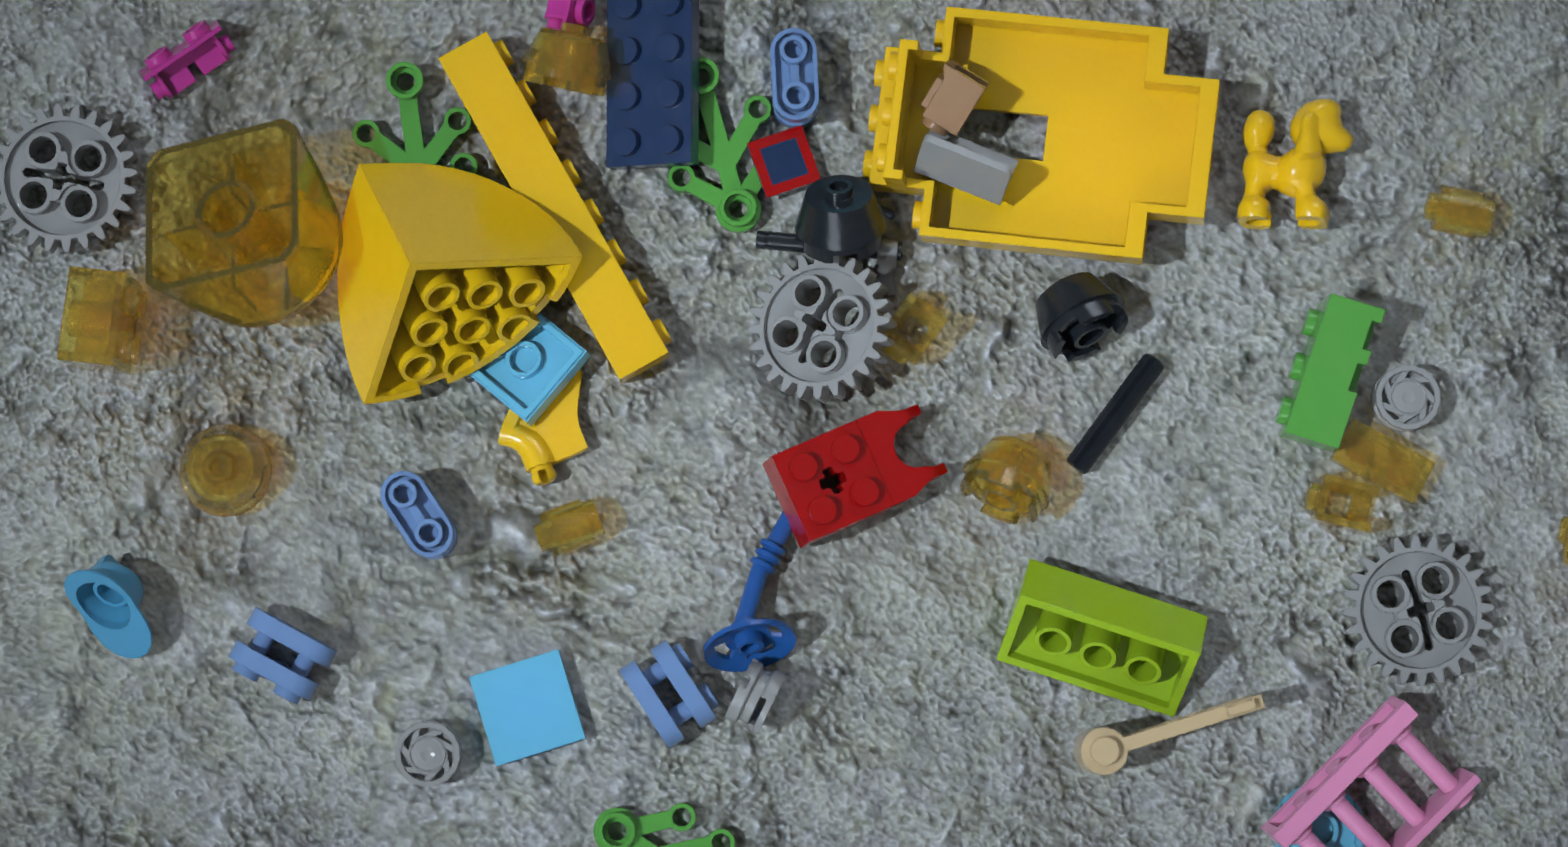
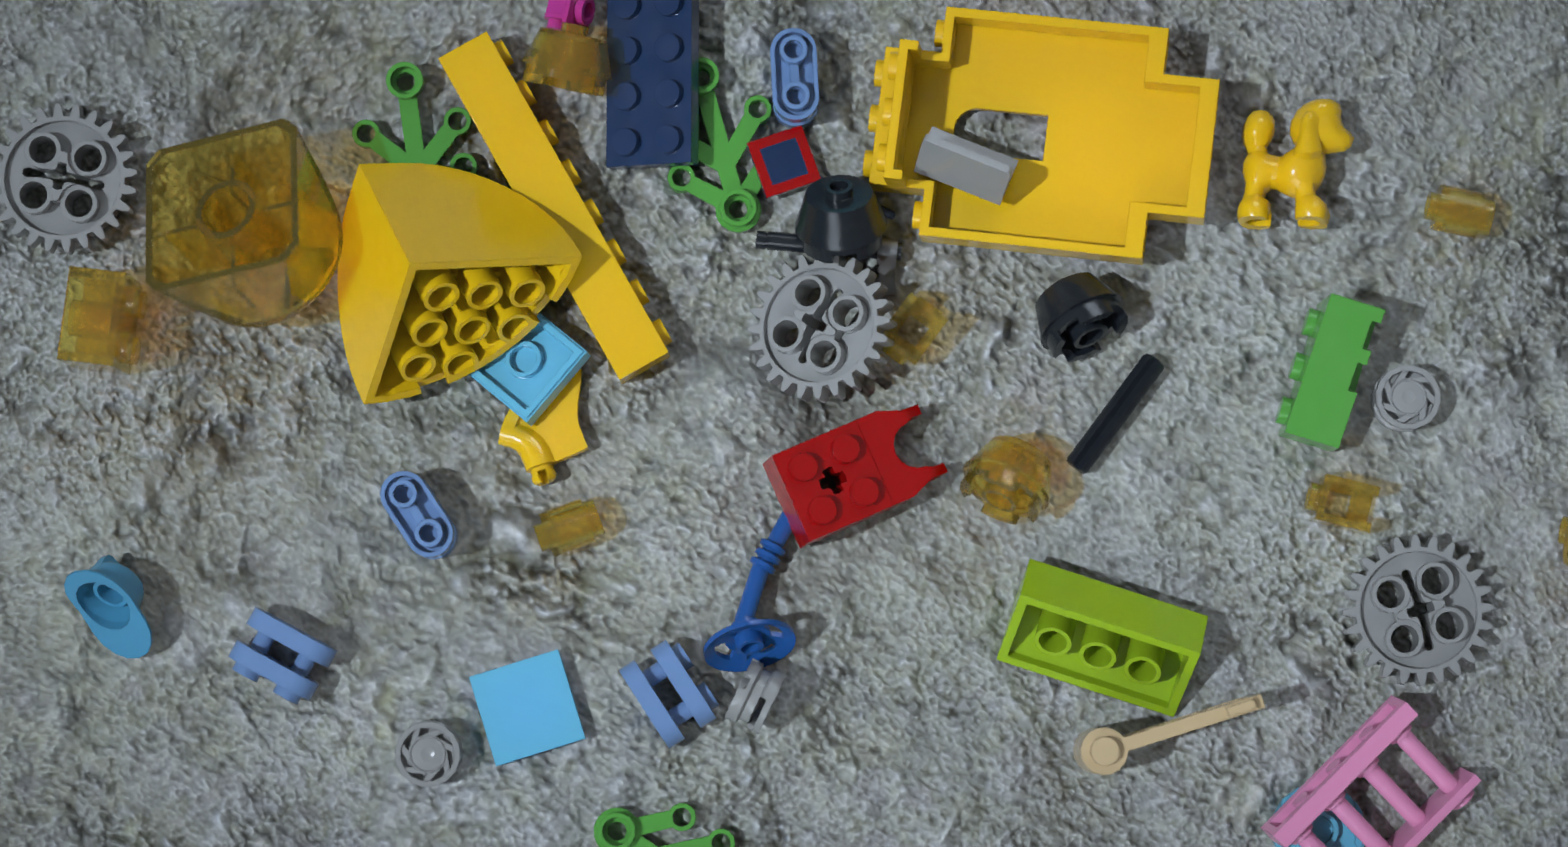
dark pink hinge [140,19,236,100] -> none
clear yellow cone [180,424,272,517] -> none
medium nougat window [921,59,989,136] -> none
clear yellow plate [1329,418,1436,505] -> none

